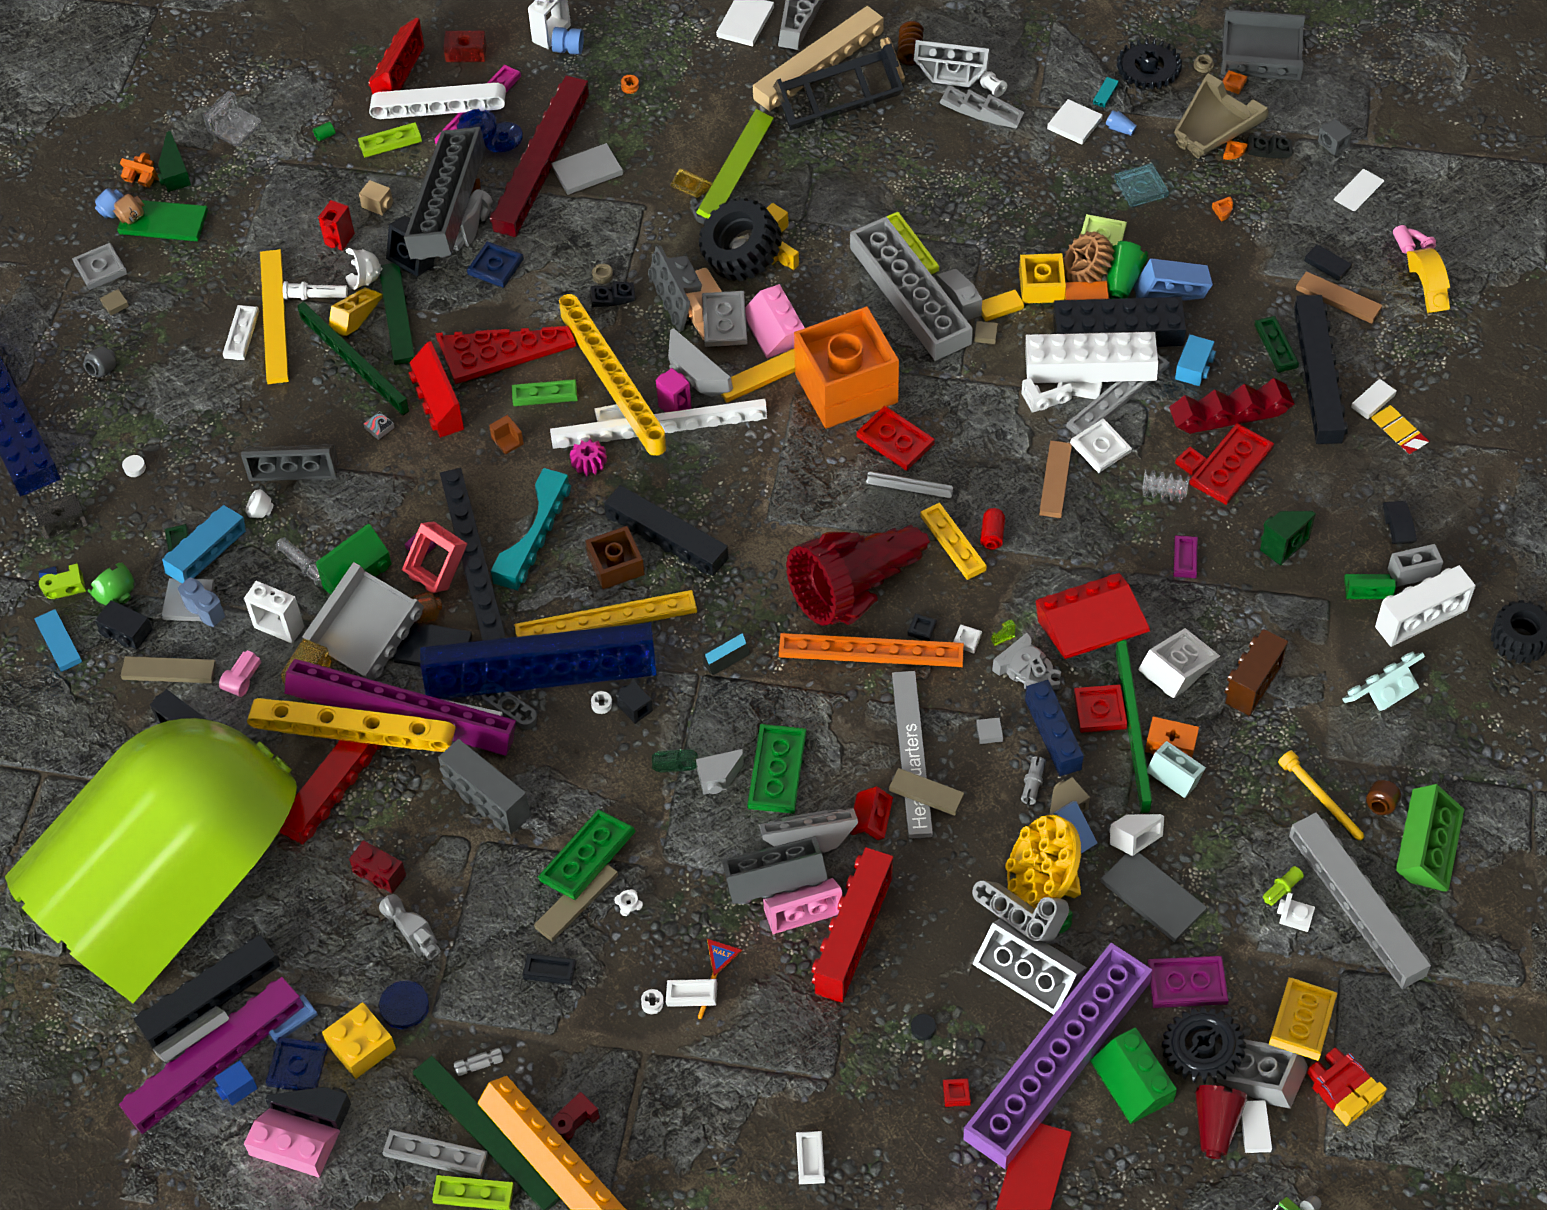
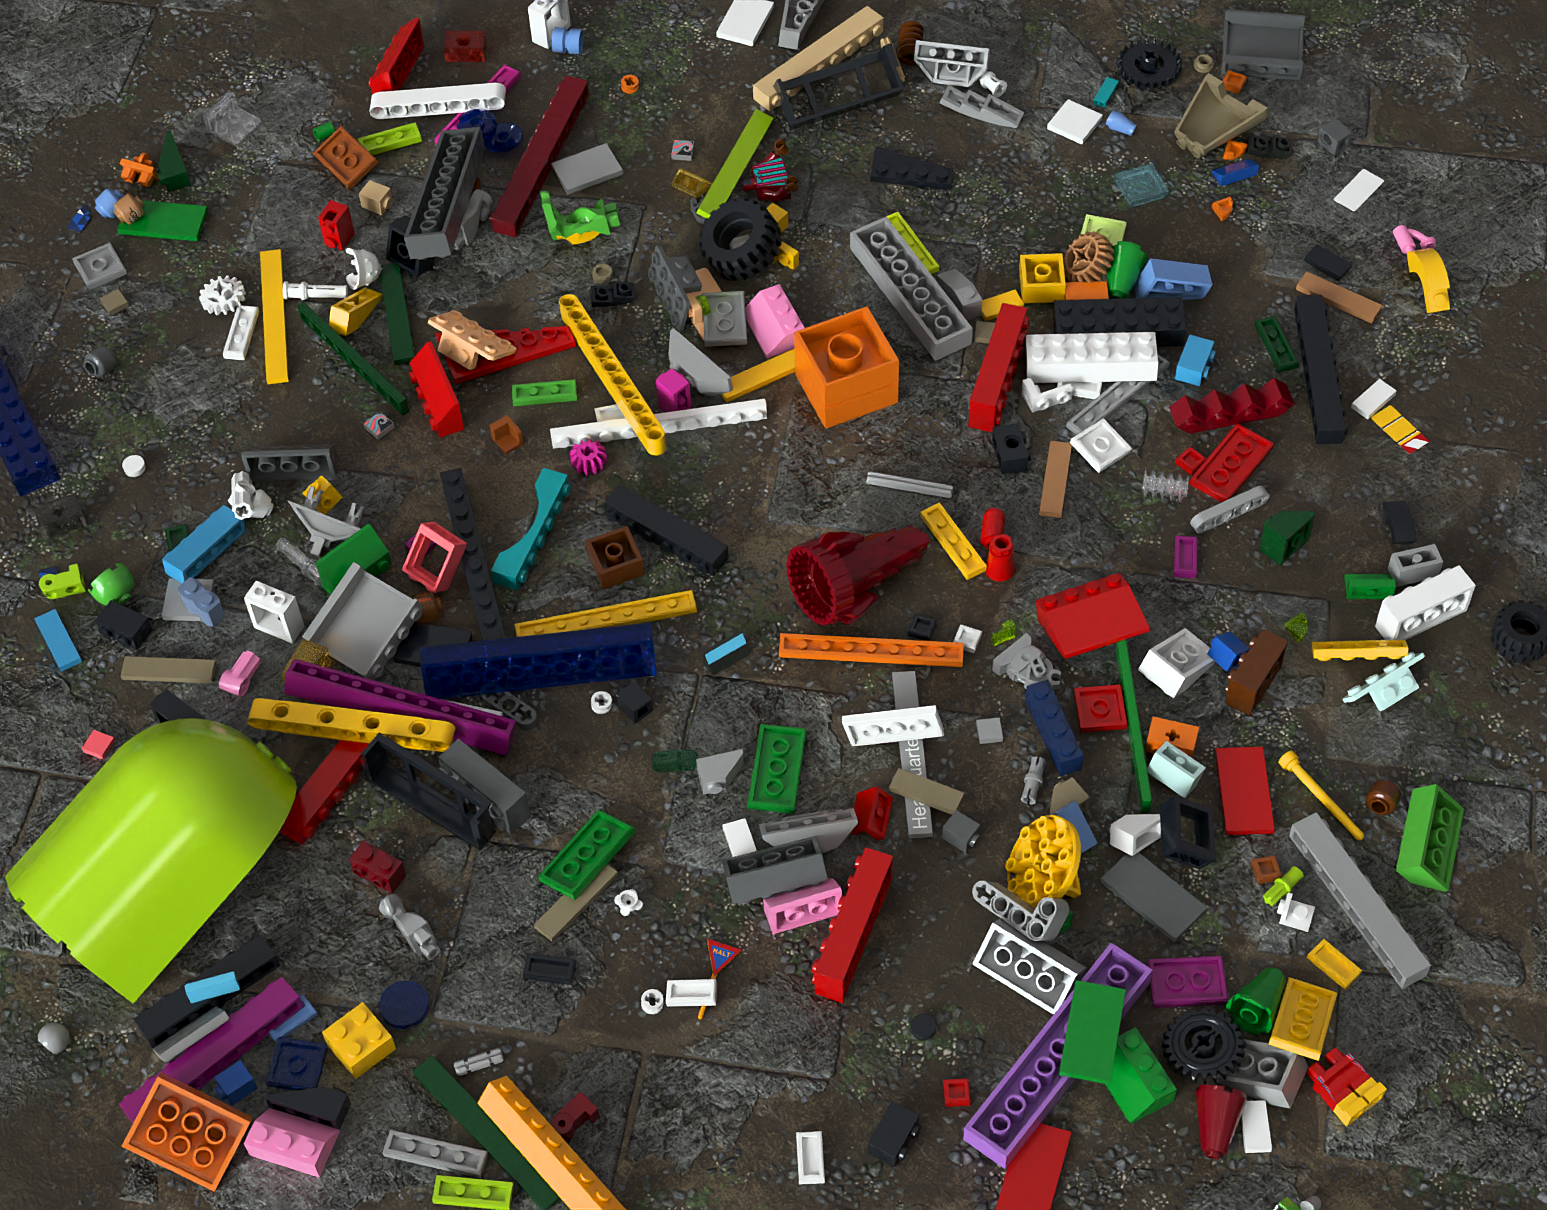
dark blue tile [467,241,524,288] -> none
red plate [857,405,935,471] -> none
none -> light grey piece [38,1023,70,1054]
none -> dark blue sticker [67,205,90,233]
none -> coral tile [82,730,115,760]
none -> orange slope [121,1072,253,1192]
none -> medium azure tile [185,971,240,1003]
none -> white gear [199,275,246,315]
none -> white piece [228,471,256,520]
none -> light grey connector [287,486,366,557]
none -> yellow brick [302,475,343,515]
none -> dark orange tile [313,126,379,190]
none -> black piece [361,732,496,851]
none -> light nougat bracket [428,310,517,370]
none -> bright green hips [540,191,620,245]
none -> tile [671,140,694,161]
none -> clear neon green tile [695,295,711,316]
none -> white tile [723,818,757,857]
none -> torso [742,139,798,203]
none -> white tile [842,705,944,746]
none -> black brick [868,1101,921,1167]
none -> black wing [870,146,954,190]
none -> dark grey brick [942,810,981,853]
none -> red brick [968,303,1030,432]
none -> red plant [985,534,1016,581]
none -> black brick [992,423,1031,474]
none -> green tile [1059,980,1126,1085]
none -> black window [1160,796,1216,869]
none -> light grey beam [1190,486,1270,533]
none -> blue brick [1207,632,1250,671]
none -> blue slope [1212,159,1259,186]
none -> red tile [1215,747,1275,835]
none -> green cone [1226,967,1286,1035]
none -> dark orange tile [1251,855,1282,884]
none -> clear neon green tile [1284,612,1308,642]
none -> yellow tile [1307,939,1362,990]
none -> yellow plate [1312,640,1408,661]

